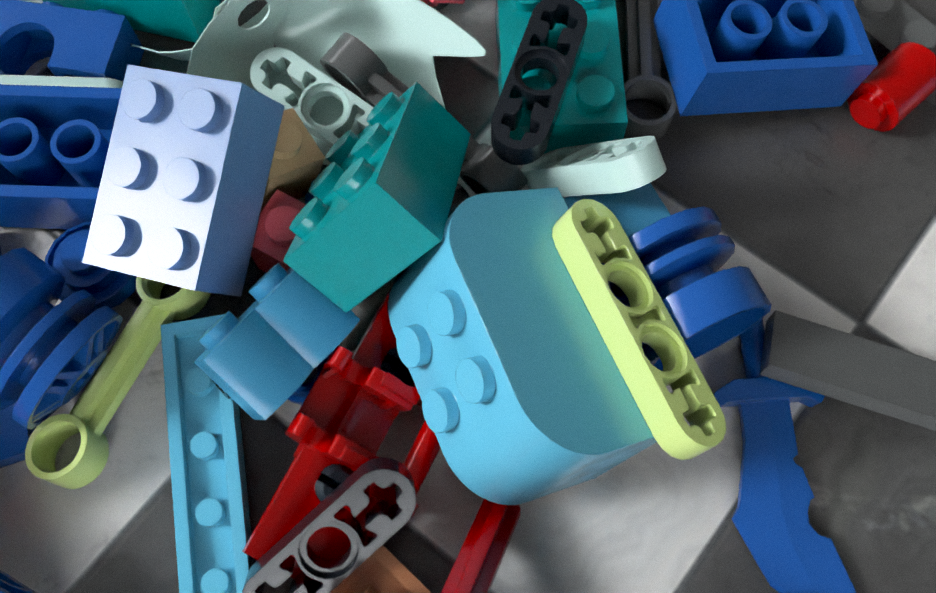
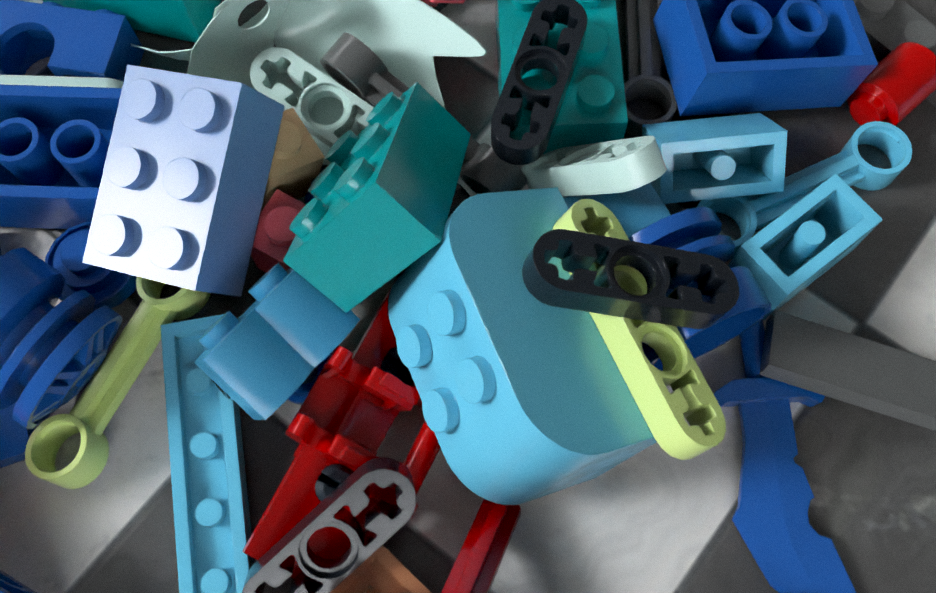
none -> black beam [522,229,739,329]
none -> medium azure brick [642,113,788,204]
none -> medium azure piece [697,121,912,260]
none -> medium azure brick [728,173,883,321]

